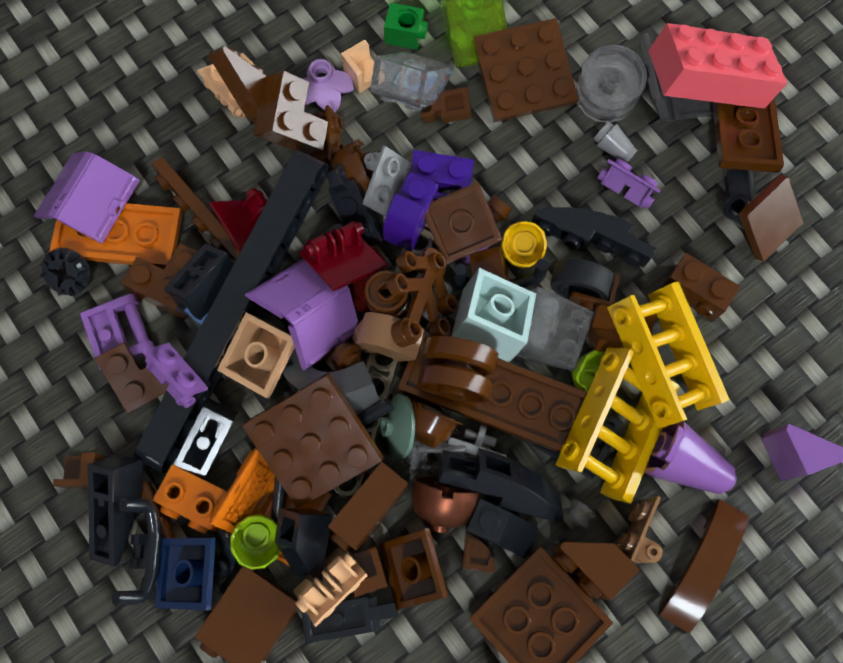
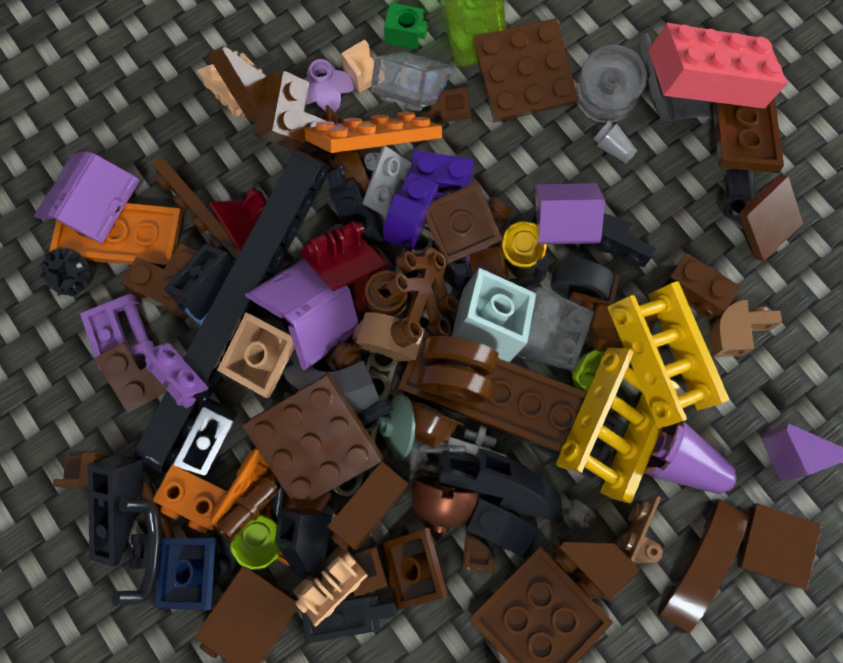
medium lavender hinge [597,158,661,209] -> none
none -> reddish brown pin [216,477,280,542]
none -> orange plate [305,112,442,153]
none -> medium lavender slope [535,183,605,244]
none -> medium nougat brick [710,300,782,357]
none -> reddish brown tile [738,503,822,590]

